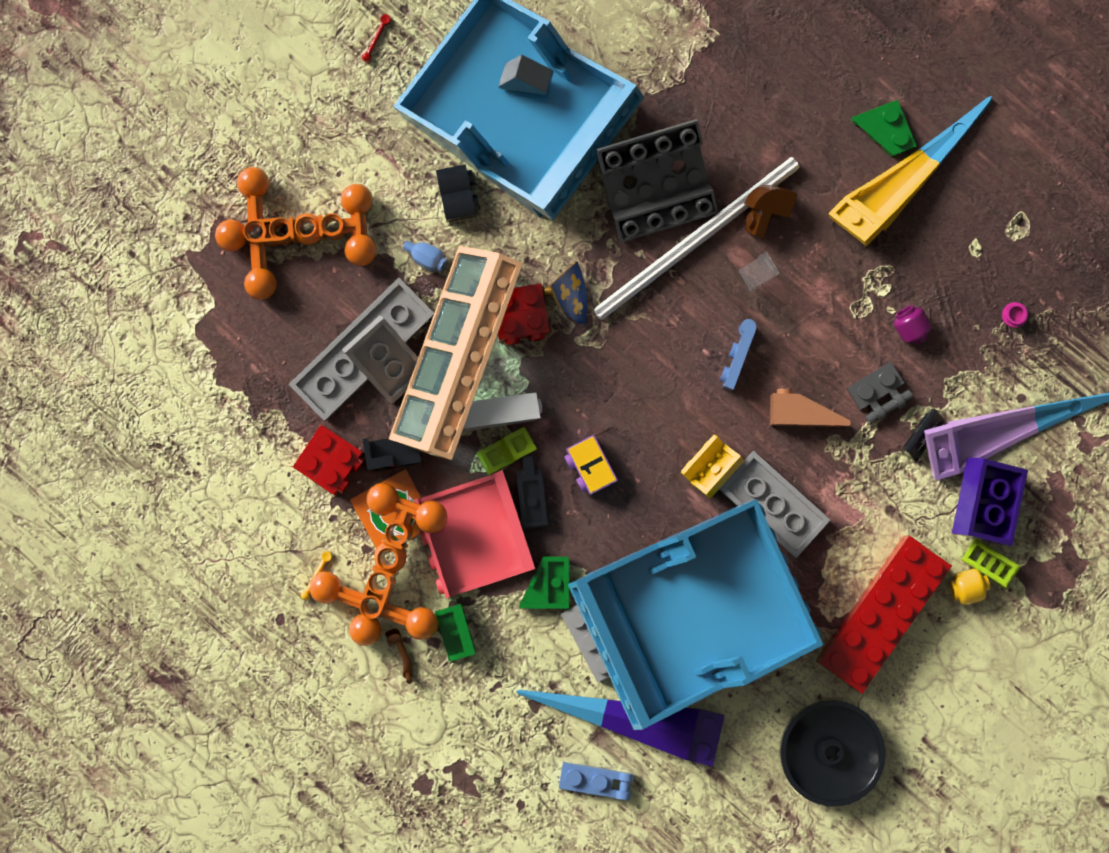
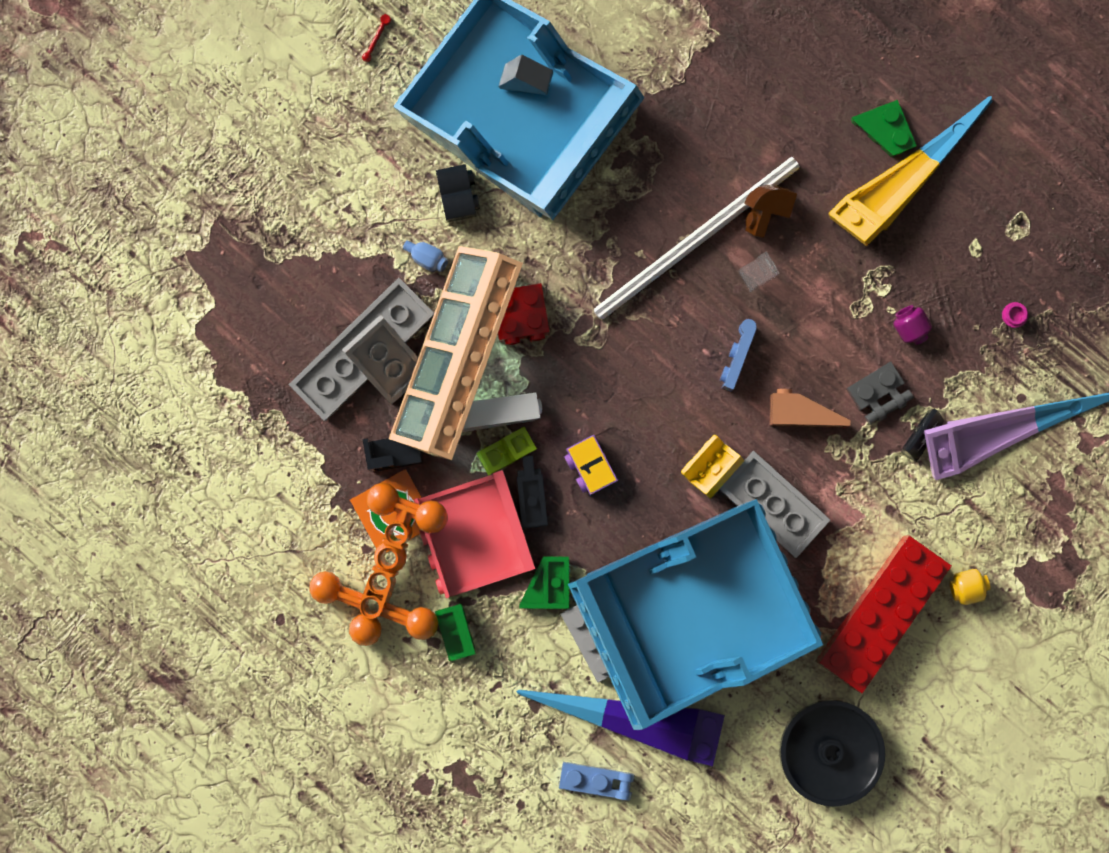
orange piece [215,167,377,300] -> none
red plate [292,425,365,496] -> none
yellow hinge [301,551,332,600] -> none
reddish brown piece [385,628,413,684] -> none
blue shield [543,261,587,326] -> none
dark grey slope [597,119,718,242] -> none
dark purple brick [952,458,1028,546] -> none
lime slope [961,539,1020,590] -> none

